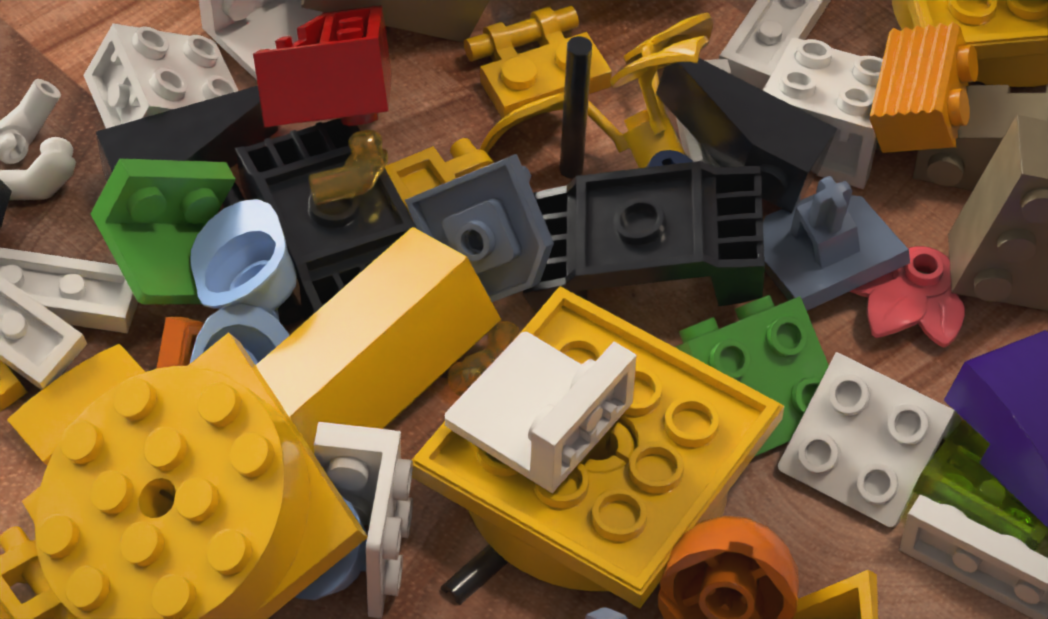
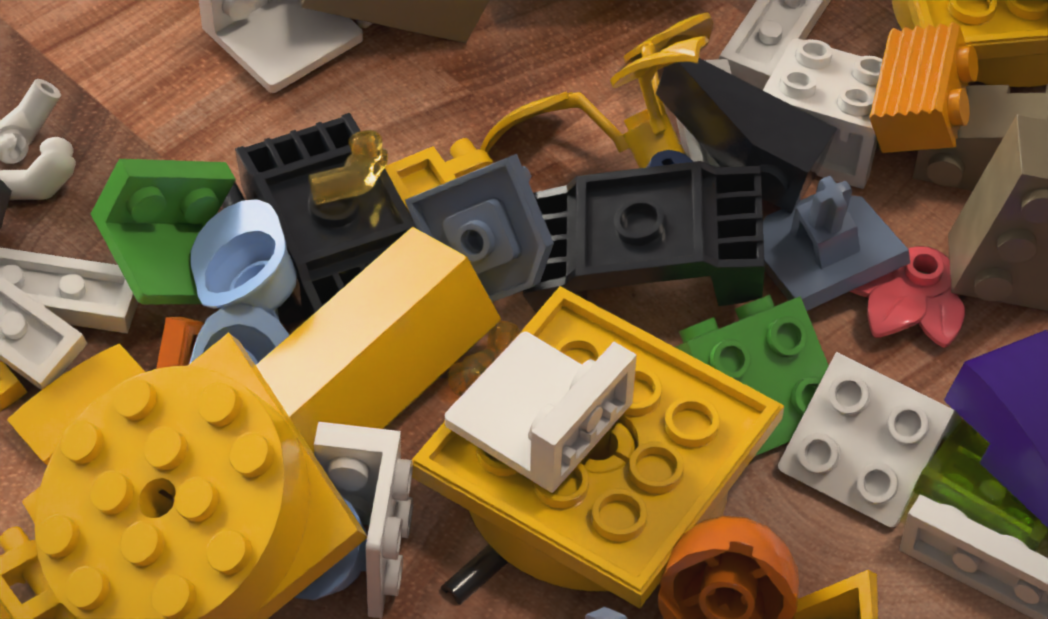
white bracket [83,23,239,128] -> none
black slope [96,86,278,181] -> none
red wedge [253,5,392,127] -> none
yellow plate [464,6,612,118] -> none
black bar [560,36,592,179] -> none

